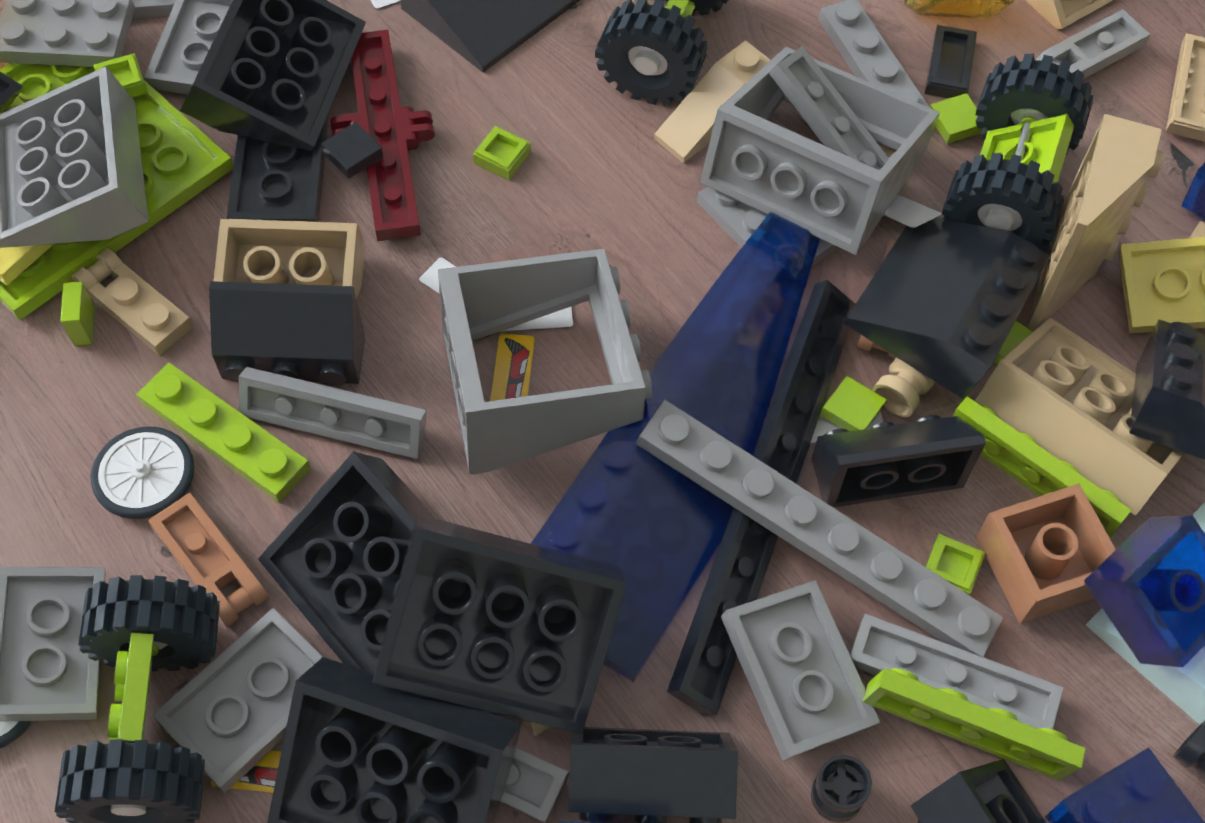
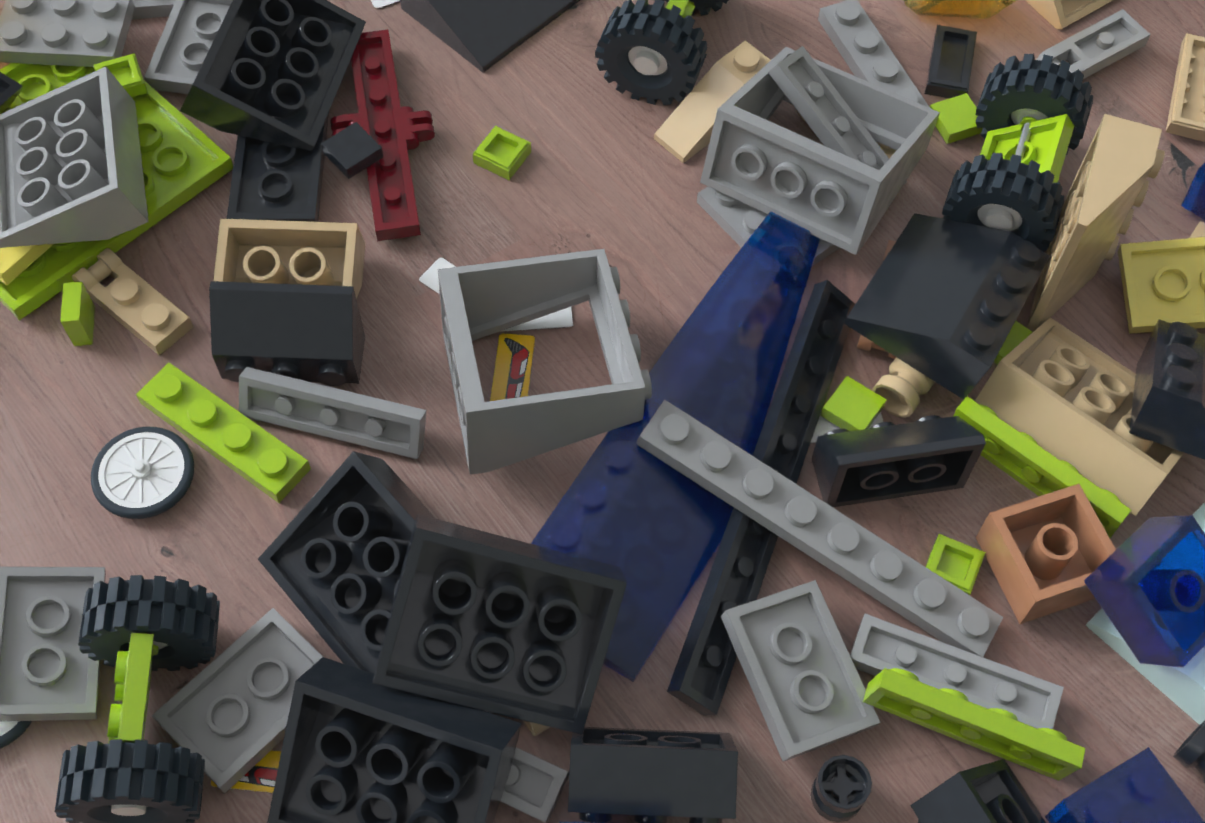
nougat plate [148,493,269,628] -> none
white sticker [884,195,942,228] -> none

